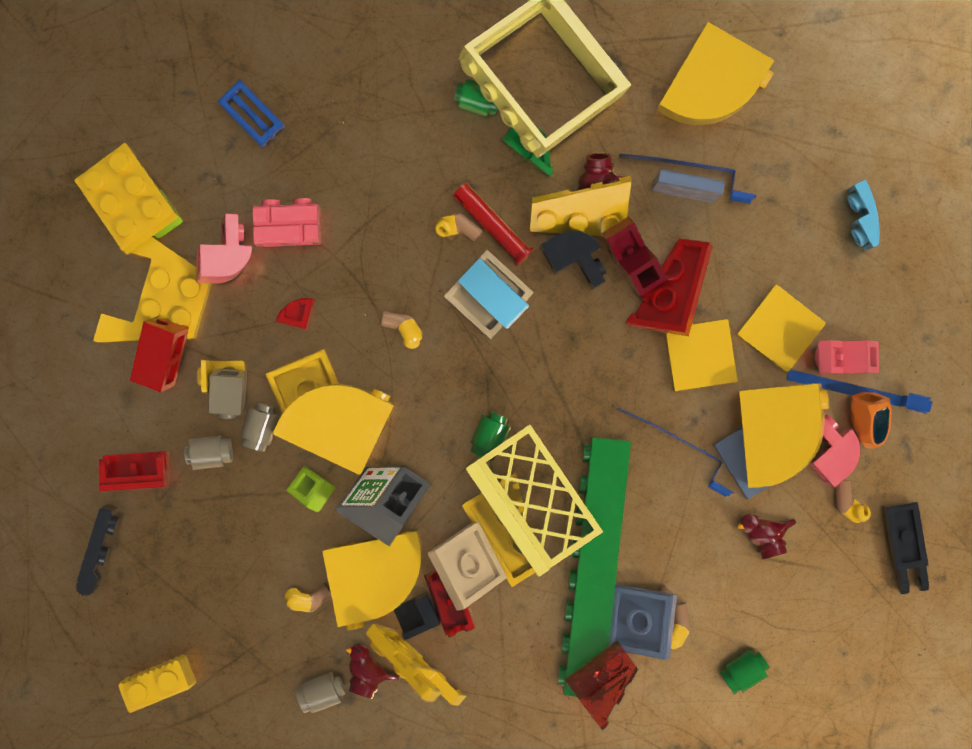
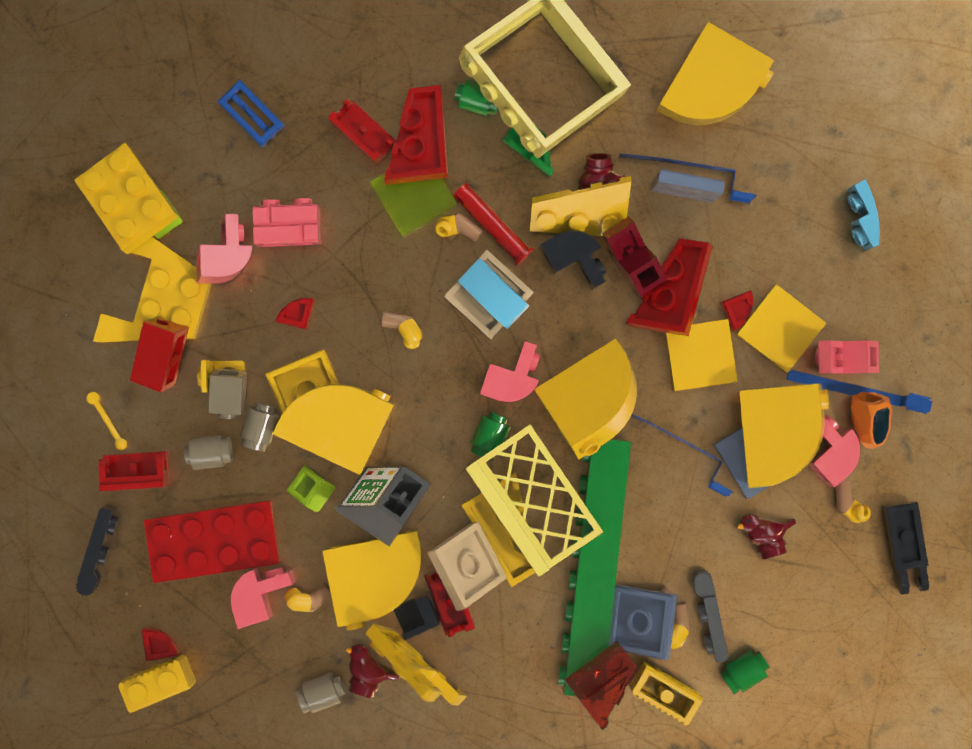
none -> yellow hinge [87,392,127,450]
none -> red tile [141,628,180,661]
none -> red plate [144,500,281,583]
none -> coral brick [231,567,296,629]
none -> red hinge [328,99,396,166]
none -> clear neon green tile [370,174,457,238]
none -> red wing [383,85,449,185]
none -> coral brick [480,341,540,402]
none -> yellow brick [534,338,637,460]
none -> yellow brick [629,660,703,726]
none -> dark grey hinge [693,569,729,662]
none -> red tile [720,290,754,331]

